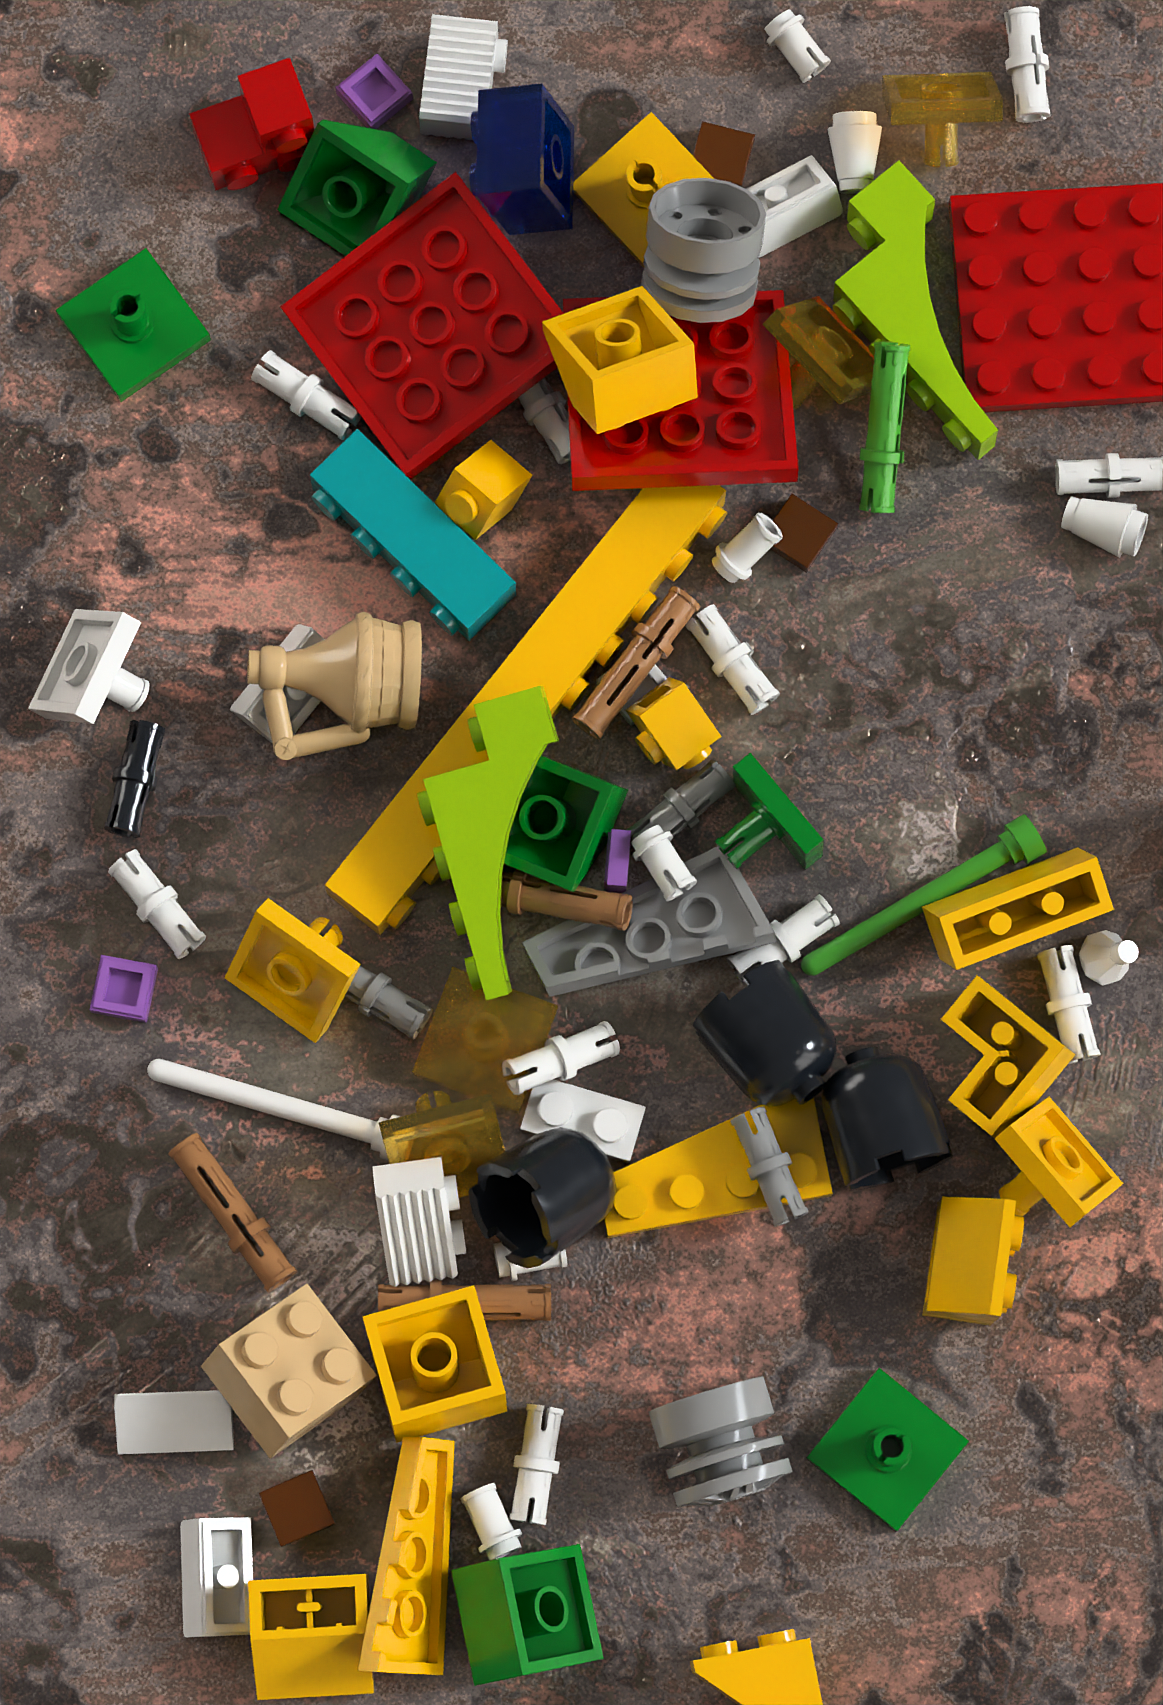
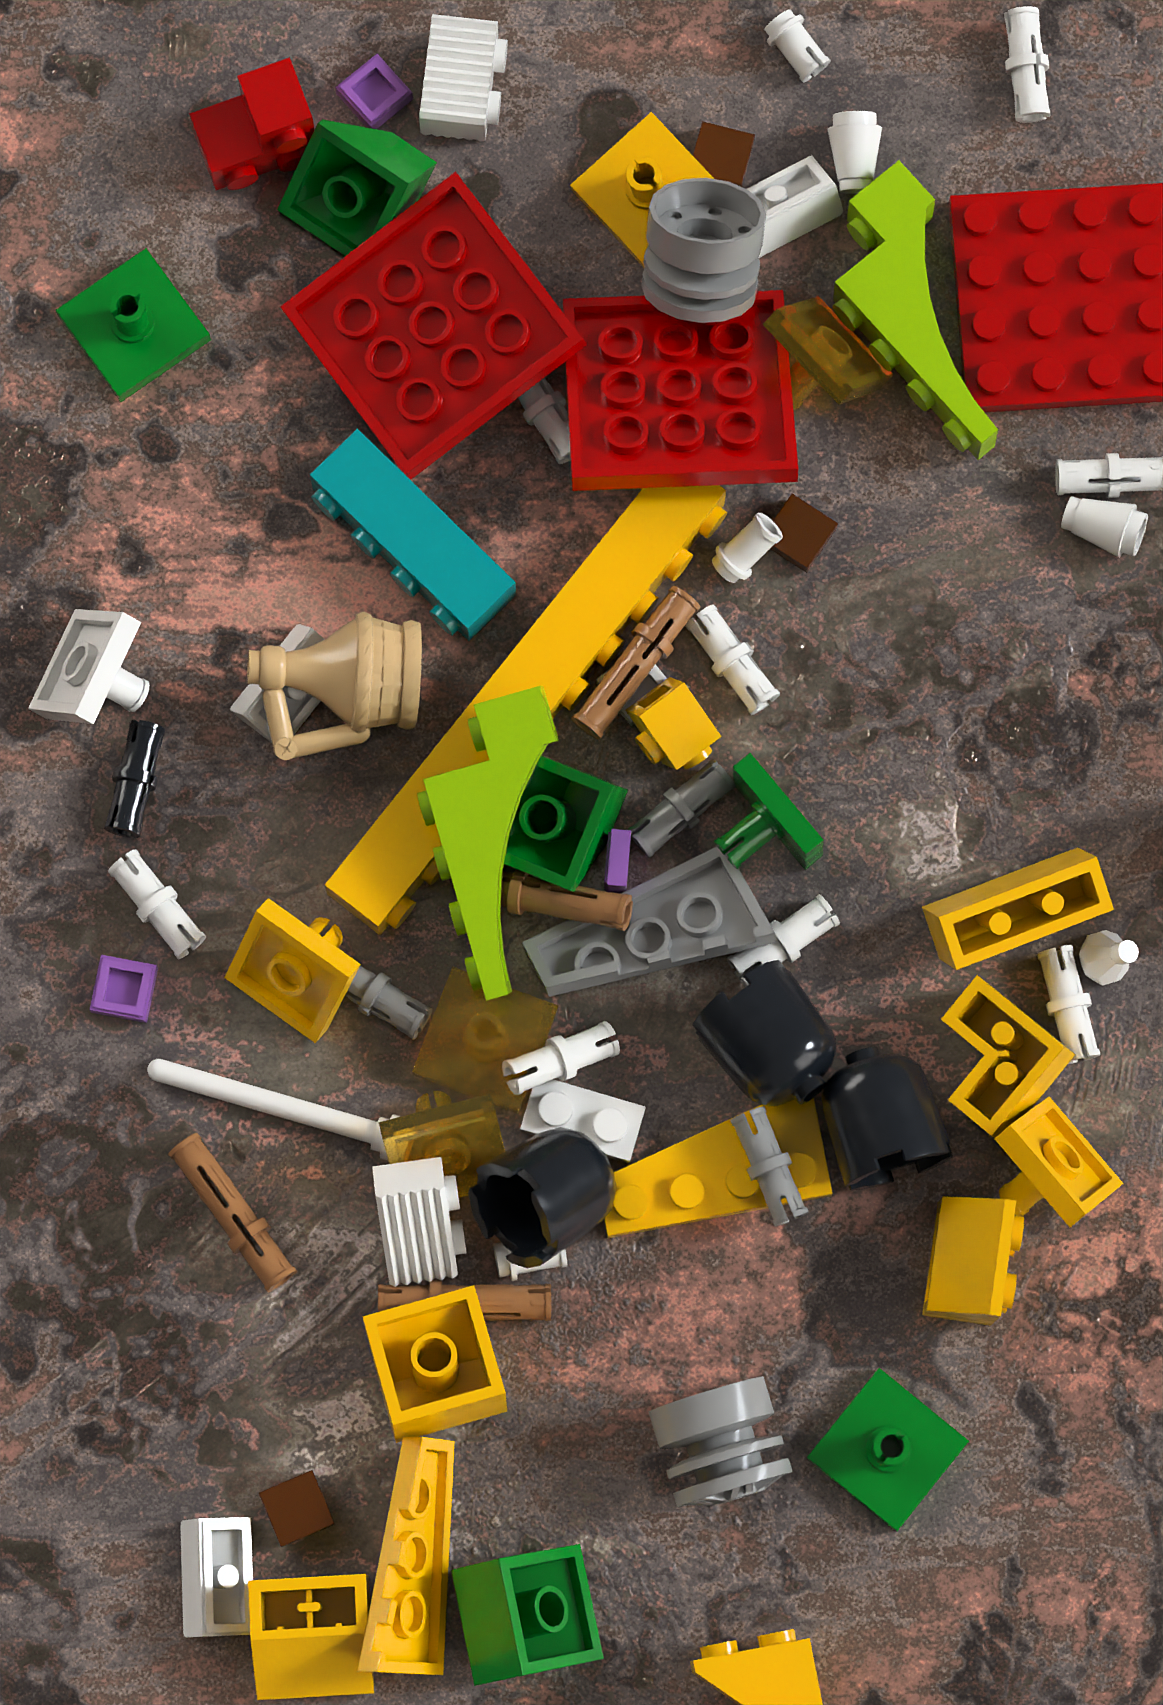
white slope [114,1390,234,1455] -> none
tan brick [201,1284,377,1459] -> none
white pin [251,350,361,440] -> none
yellow brick [435,440,533,540] -> none
white pin [460,1483,522,1560] -> none
clear blue brick [469,83,574,235] -> none
white pin [509,1404,564,1525] -> none
yellow slope [542,286,698,434] -> none
white pin [631,825,697,901] -> none
bright green piece [801,814,1047,976] -> none
bright green pin [859,342,910,513] -> none
clear yellow tile [882,72,1003,167] -> none

